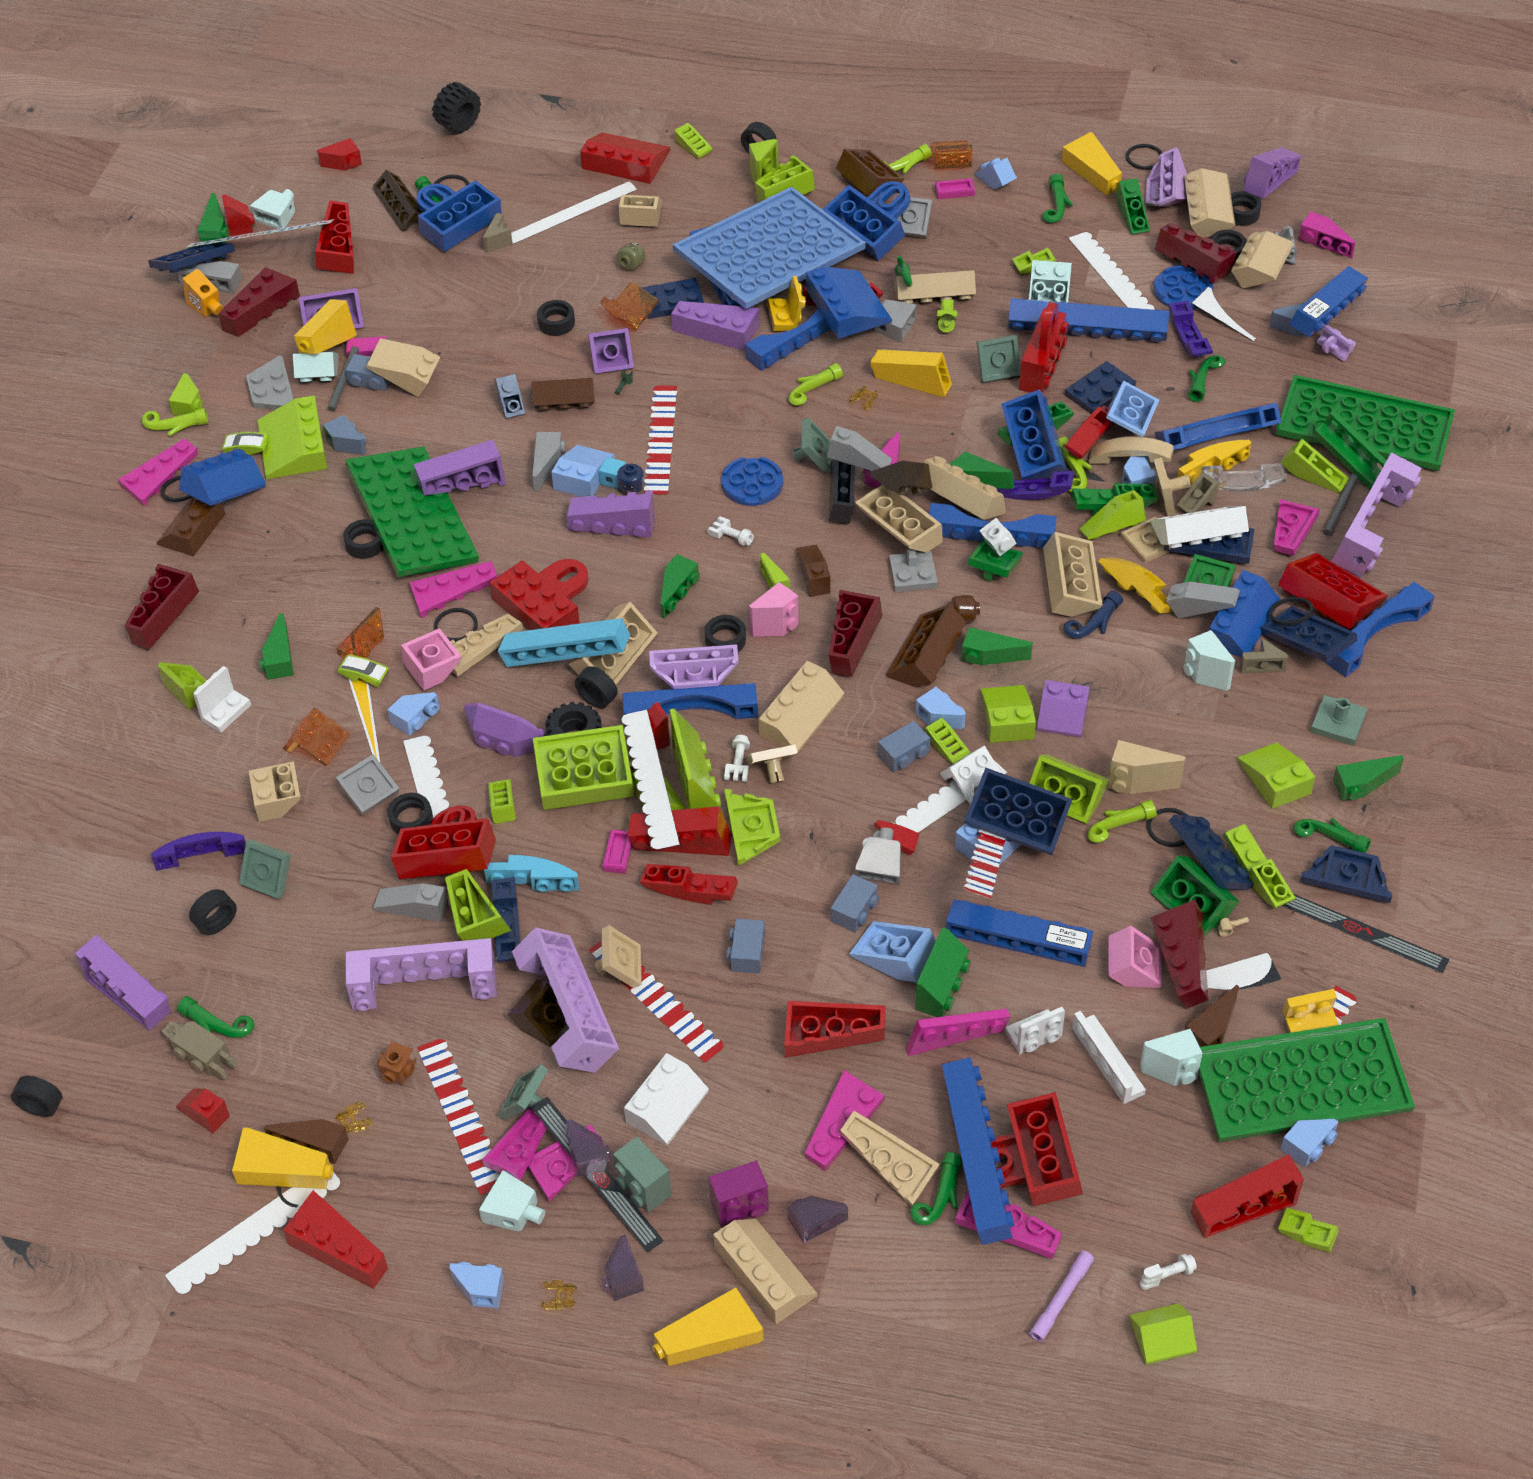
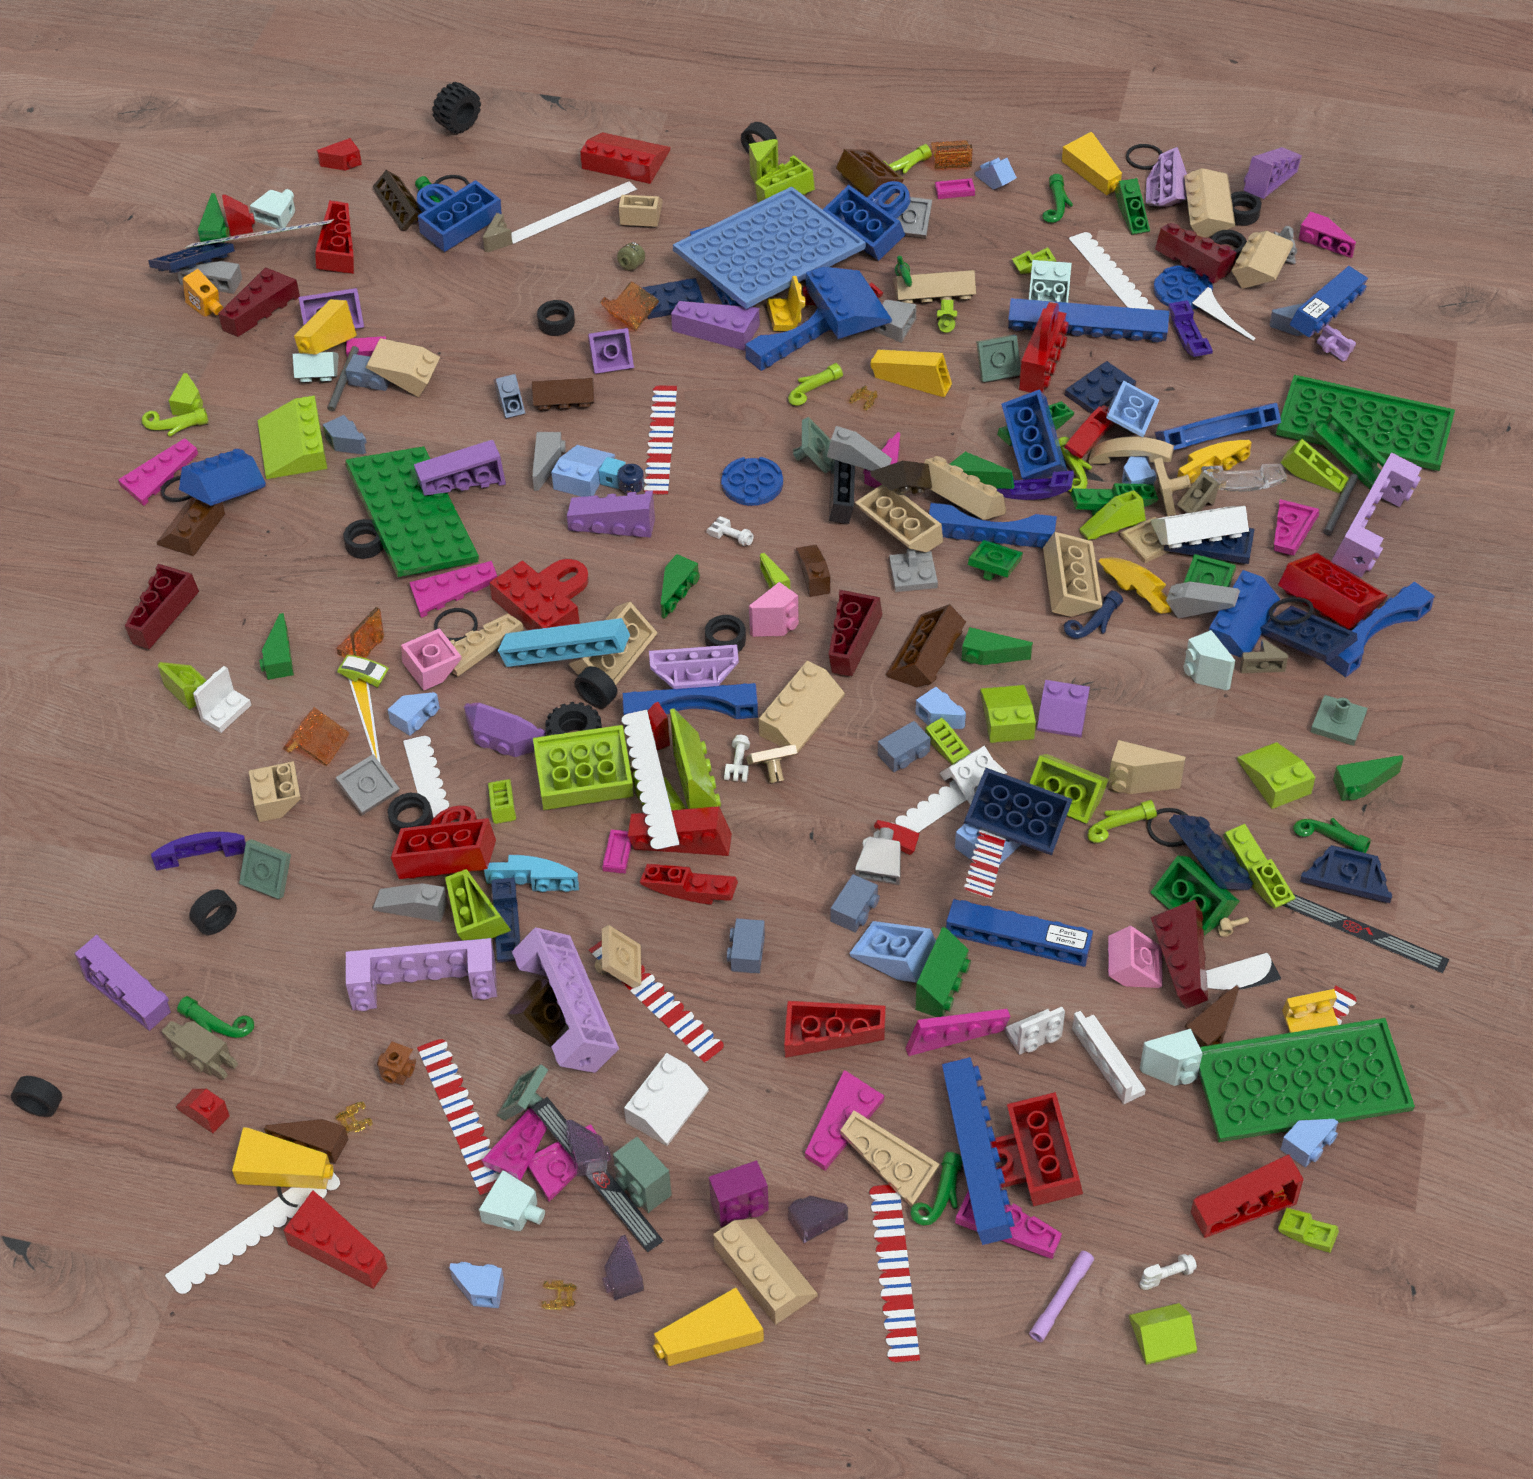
slope [222,432,269,455] -> none
light grey wing [246,355,293,410] -> none
clear green hand [615,369,633,395] -> none
lime slope [675,123,713,159] -> none
lime wing [724,789,780,865] -> none
reddish brown head [947,595,980,623] -> none
white brick [979,518,1017,556] -> none
green plant [1188,355,1226,402] -> none
none -> sticker [869,1185,920,1363]

